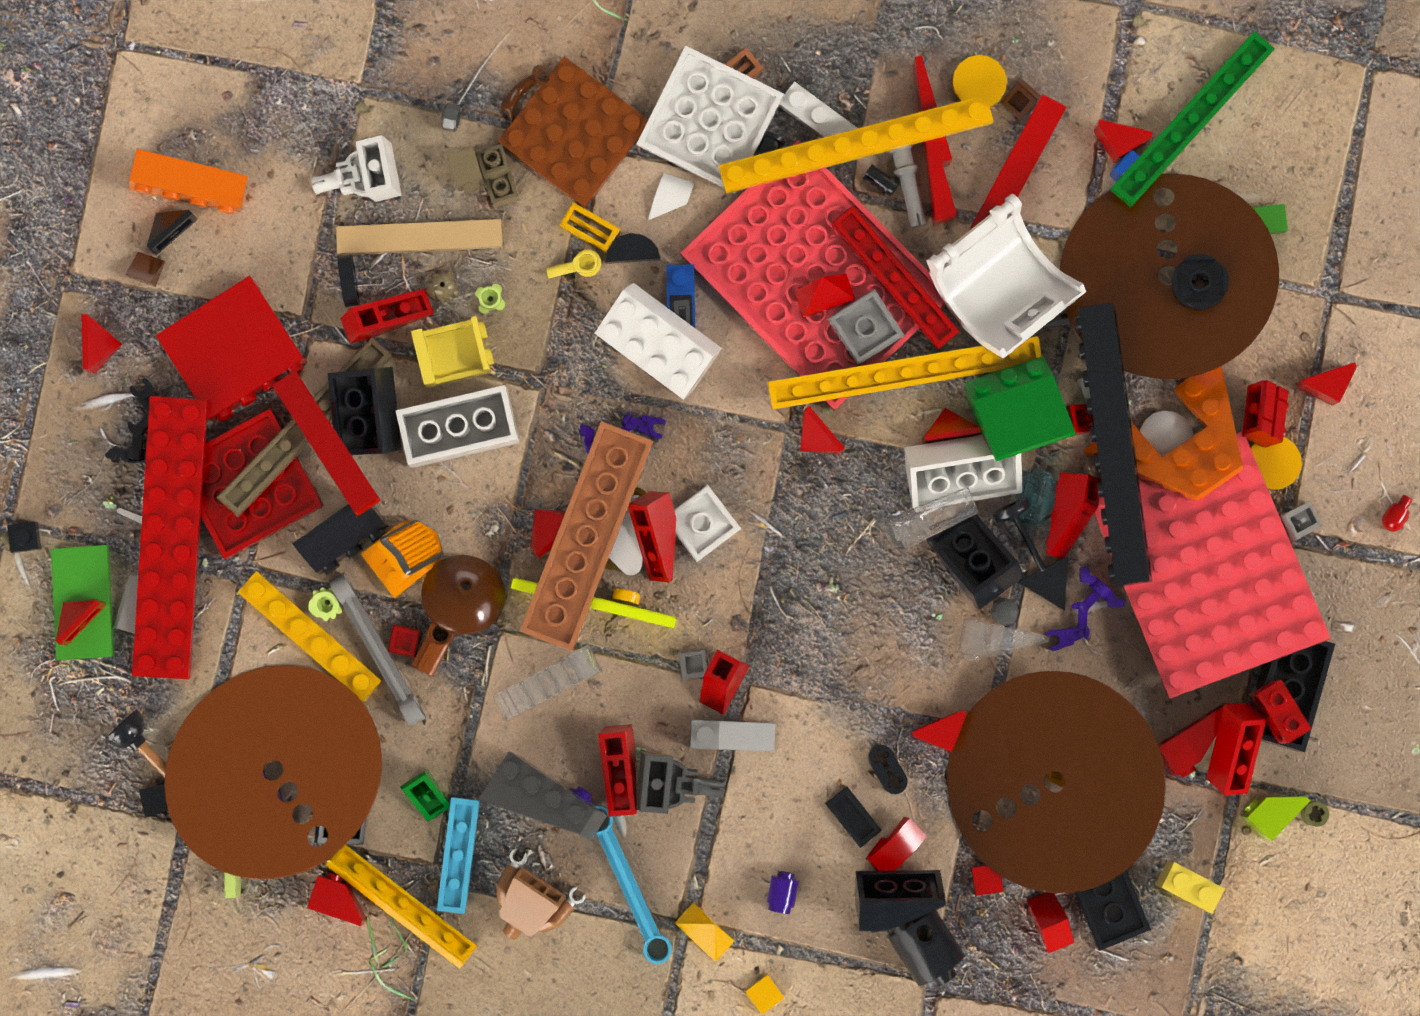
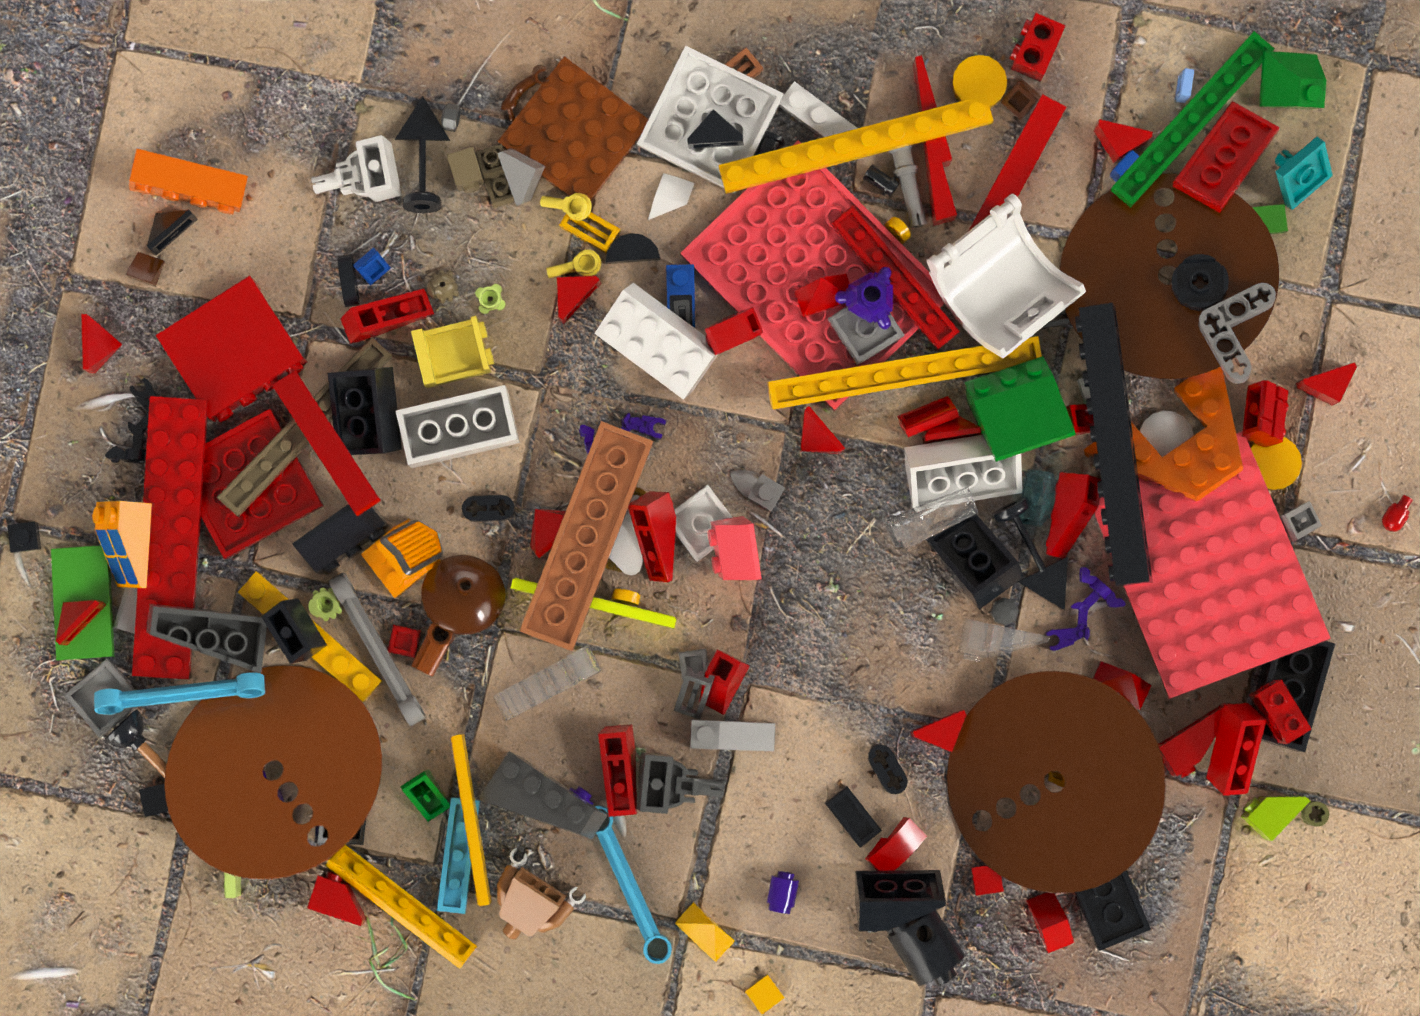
tan tile [336,219,503,255] -> none
light yellow brick [1155,860,1225,914] -> none
none -> light grey tile [64,658,137,738]
none -> light orange slope [92,501,152,588]
none -> medium azure piece [94,672,265,715]
none -> dark grey wedge [146,604,267,674]
none -> black brick [261,598,327,664]
none -> blue tile [353,247,391,286]
none -> black piece [395,96,450,213]
none -> yellow tile [451,734,492,906]
none -> black beam [462,495,515,522]
none -> light grey slope [497,148,545,206]
none -> light yellow plate [540,193,592,221]
none -> red slope [557,276,601,324]
none -> dark grey tile [674,667,715,720]
none -> black slope [687,109,744,149]
none -> red slope [705,307,763,355]
none -> coral slope [707,516,762,580]
none -> light grey plate [730,470,785,512]
none -> dark purple rock [835,267,893,330]
none -> yellow tile [885,217,911,244]
none -> red tile [897,396,959,437]
none -> red brick [1009,13,1066,82]
none -> red slope [1092,661,1152,710]
none -> red tile [1173,101,1280,213]
none -> light blue tile [1175,68,1194,103]
none -> light grey beam [1199,283,1276,384]
none -> green slope [1259,51,1327,110]
none -> teal tile [1275,136,1333,210]

